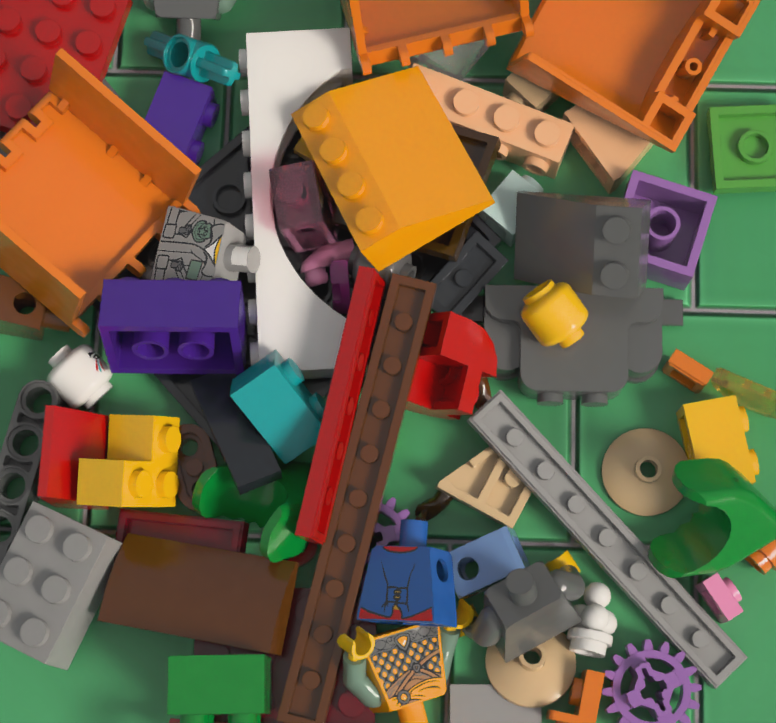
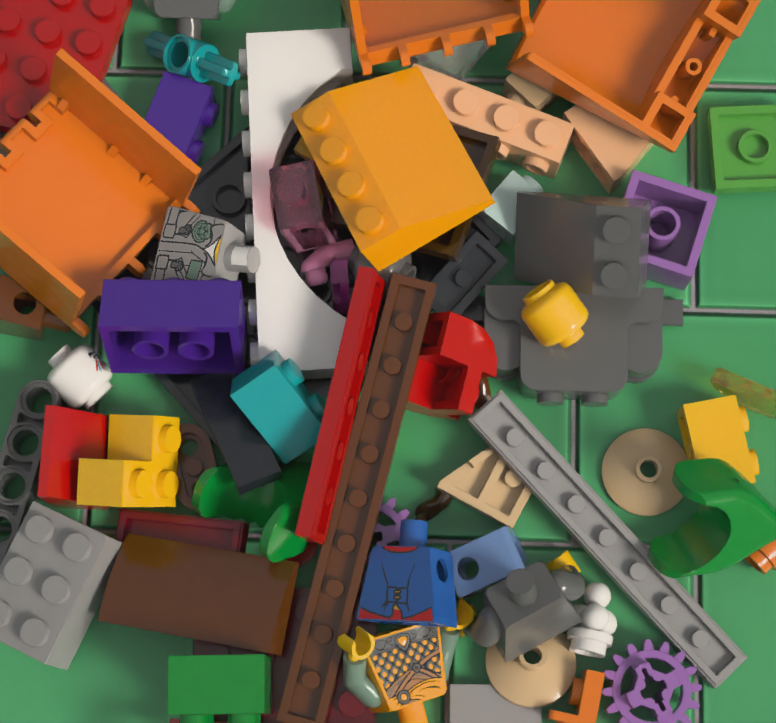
orange tile [662,348,714,394] -> none
bright pink plate [695,572,744,624] -> none

